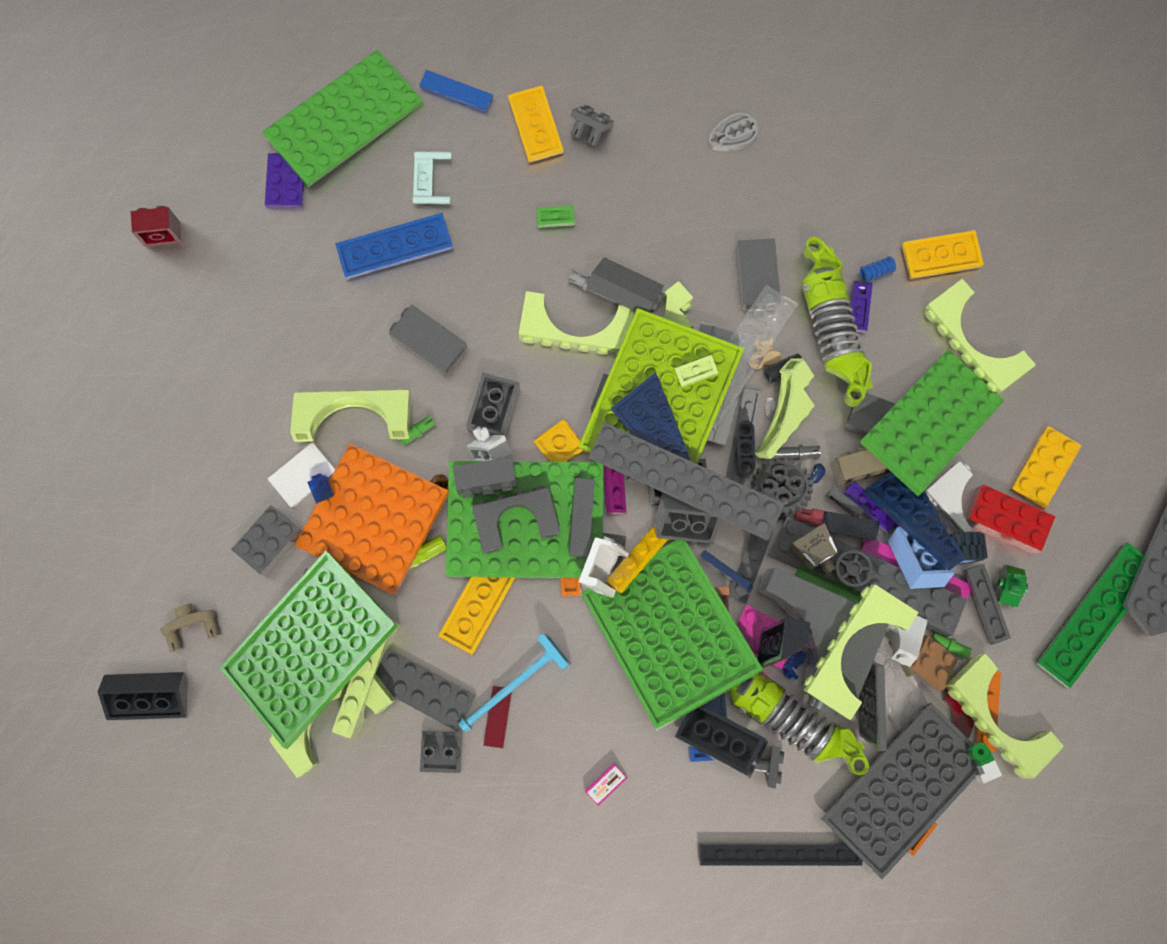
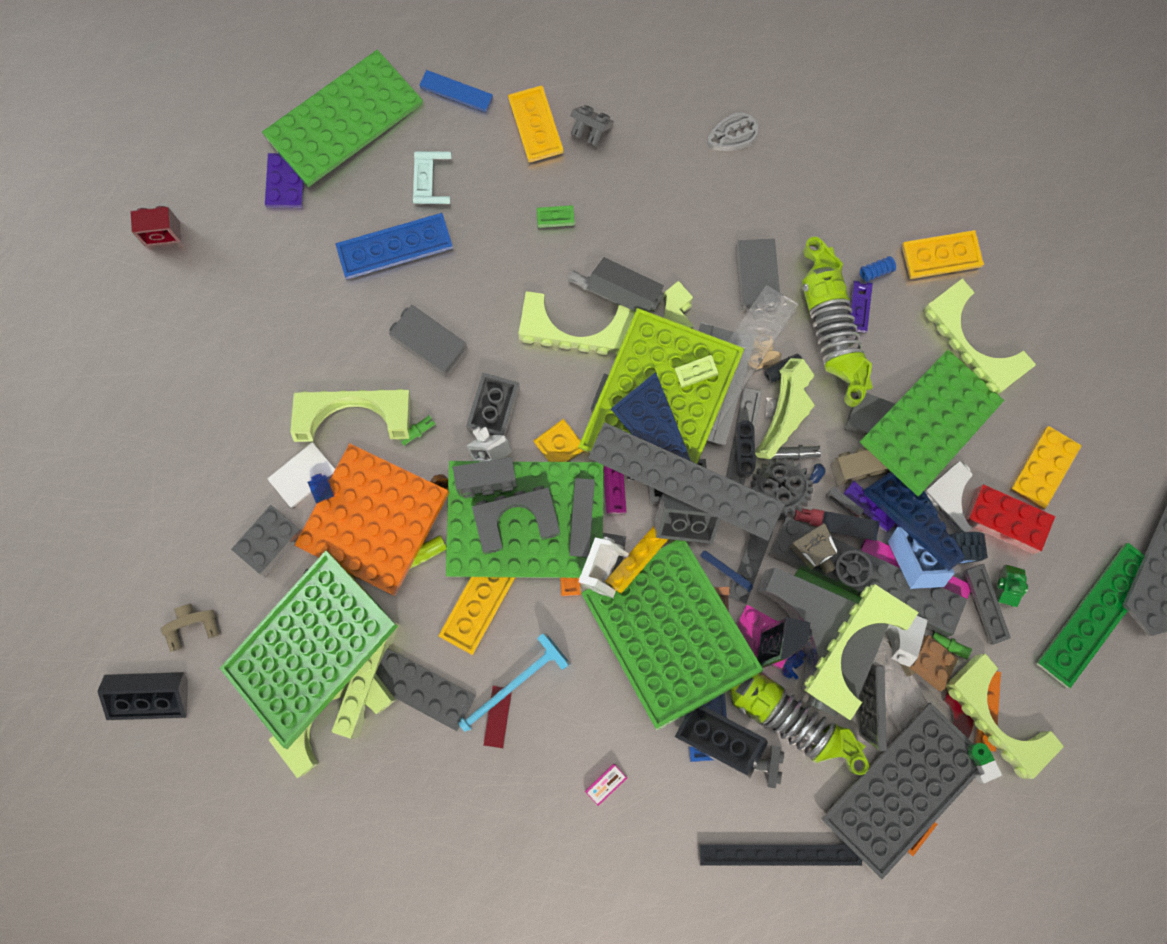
dark grey plate [420,731,463,773] -> none

